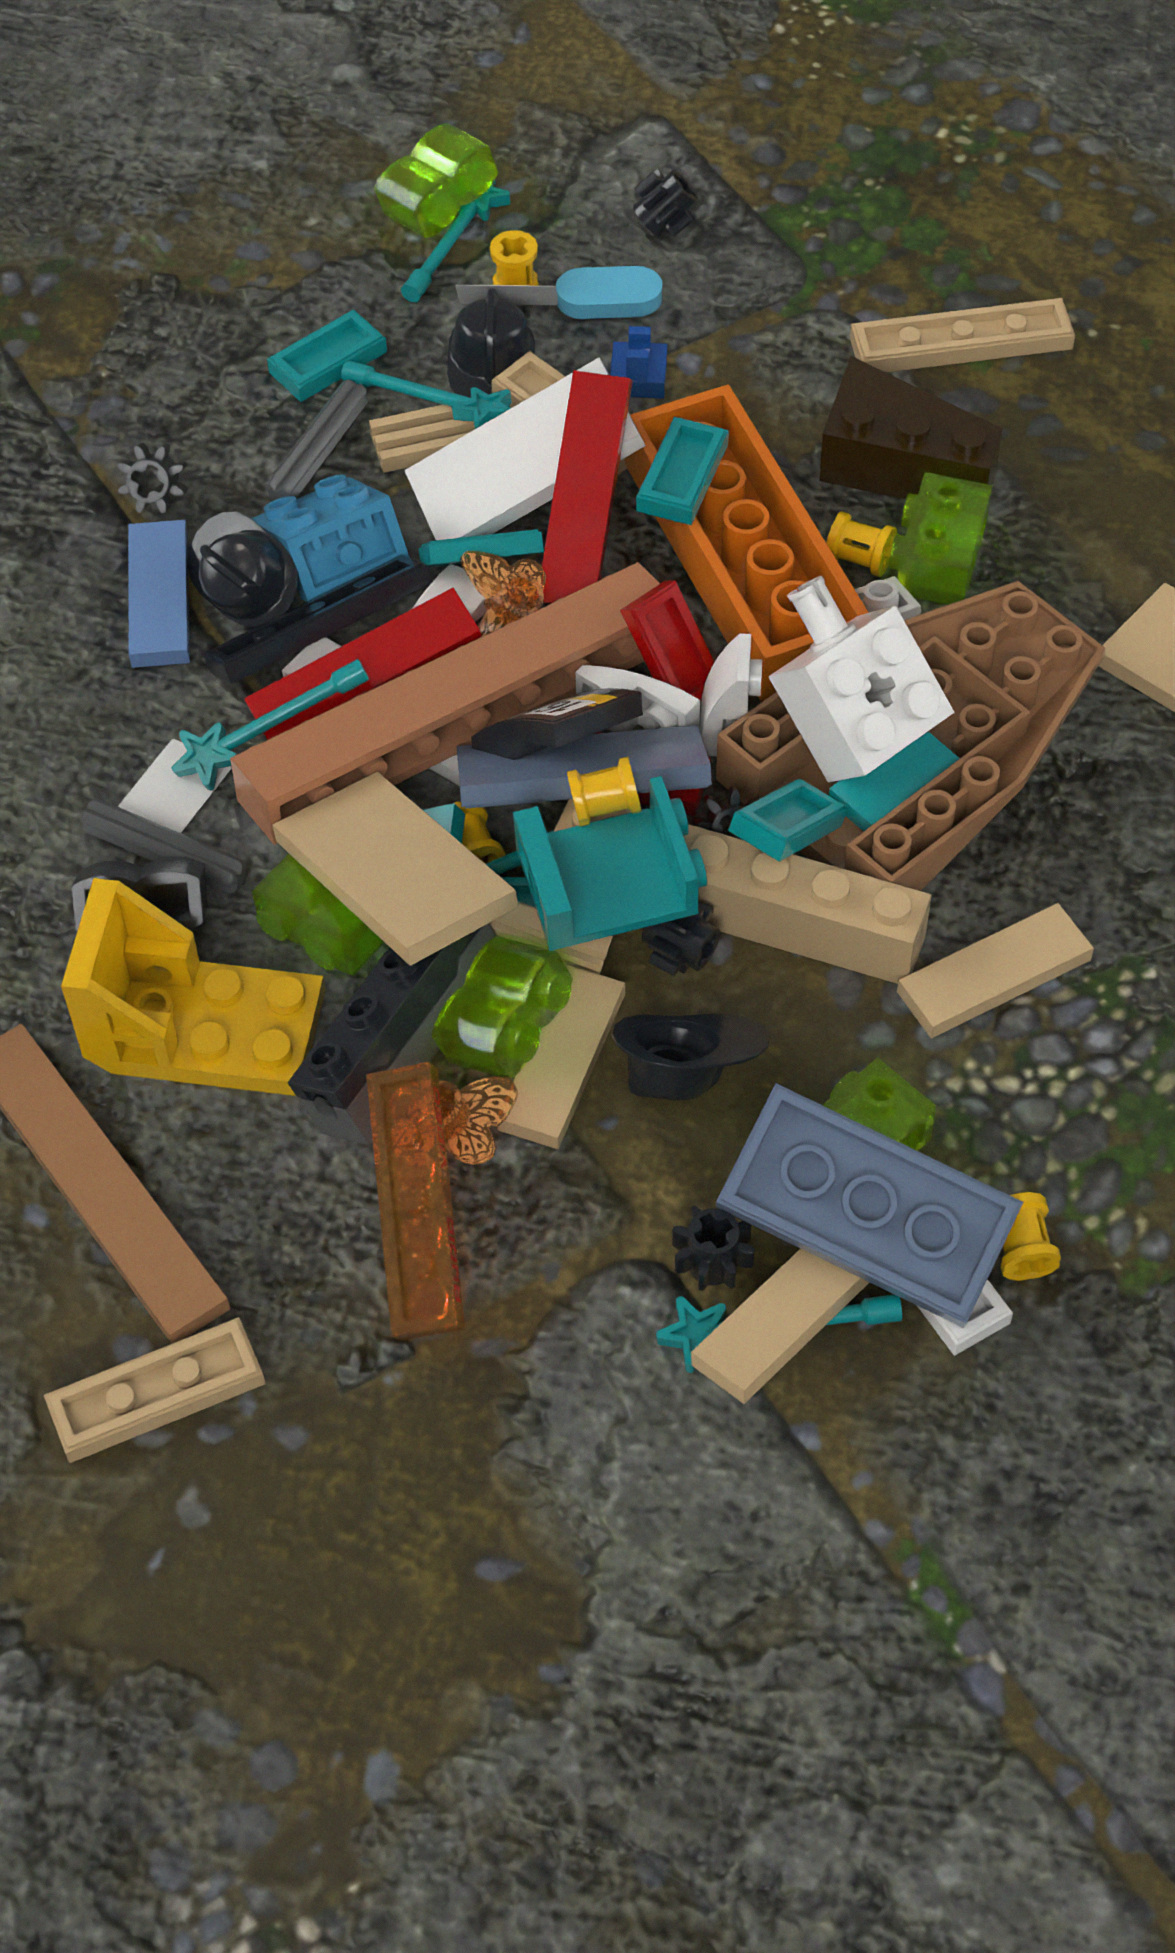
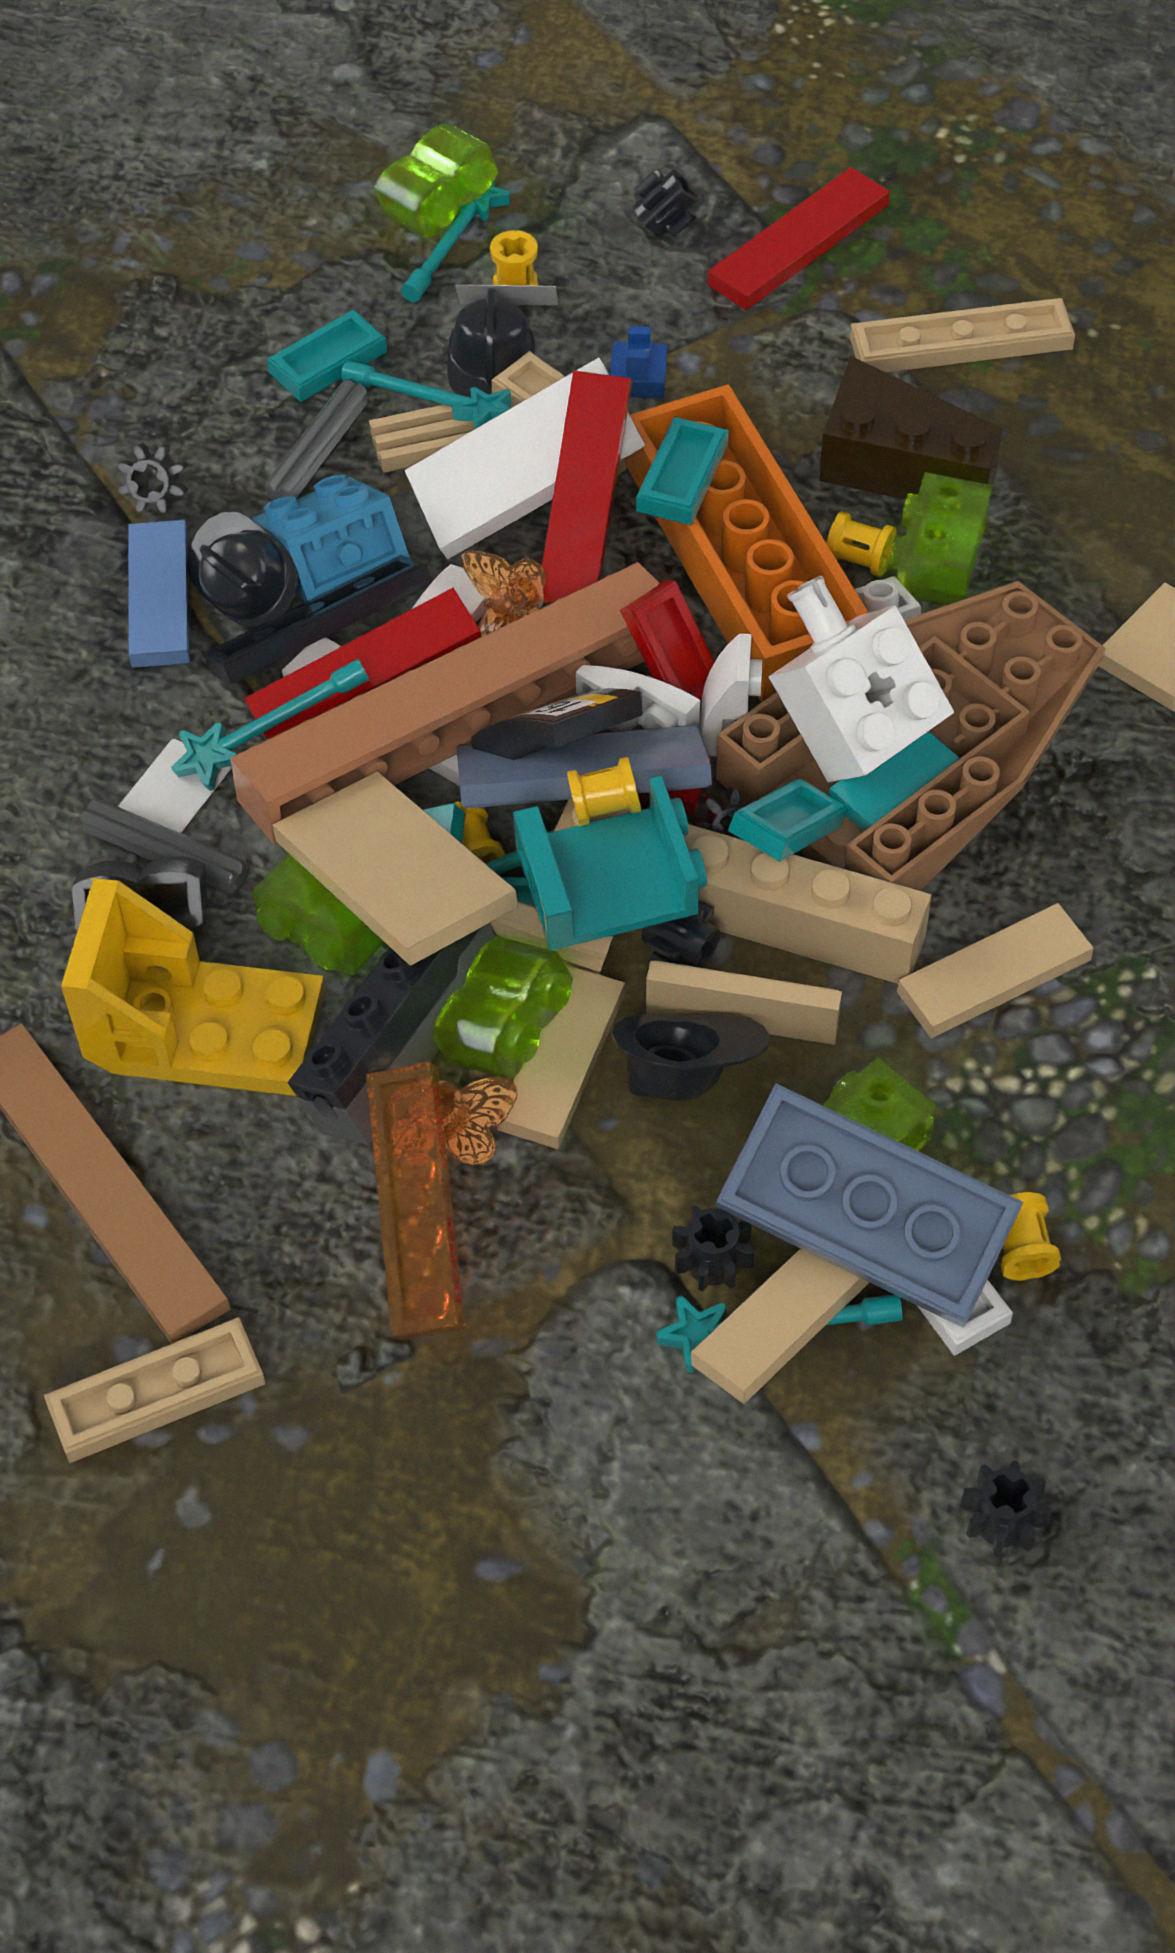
teal tile [418,529,544,568] -> none
medium azure tile [556,266,662,319] -> none
none -> tan tile [646,960,842,1045]
none -> red tile [708,167,890,310]
none -> black gear [960,1460,1053,1556]

